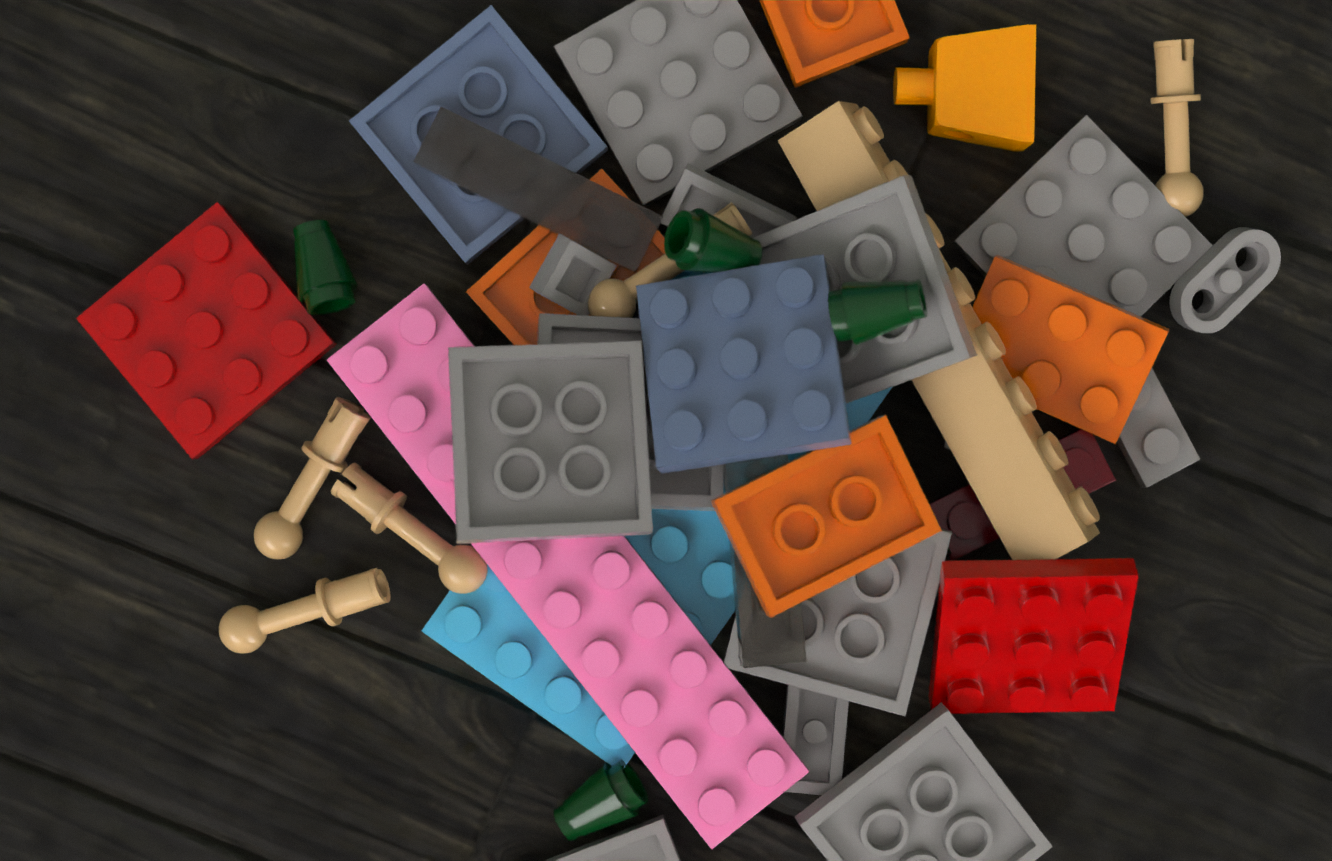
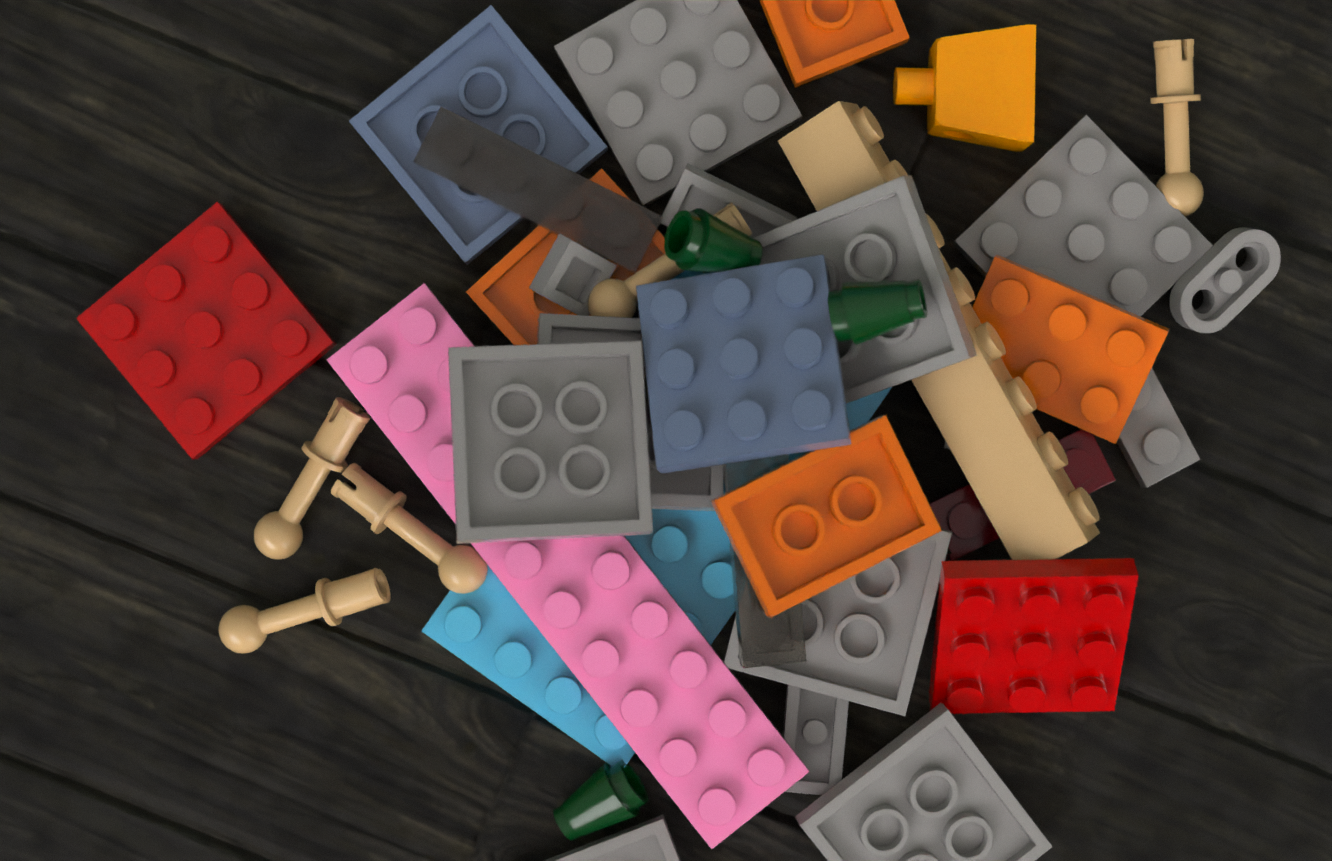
dark green cone [293,220,358,315] -> none

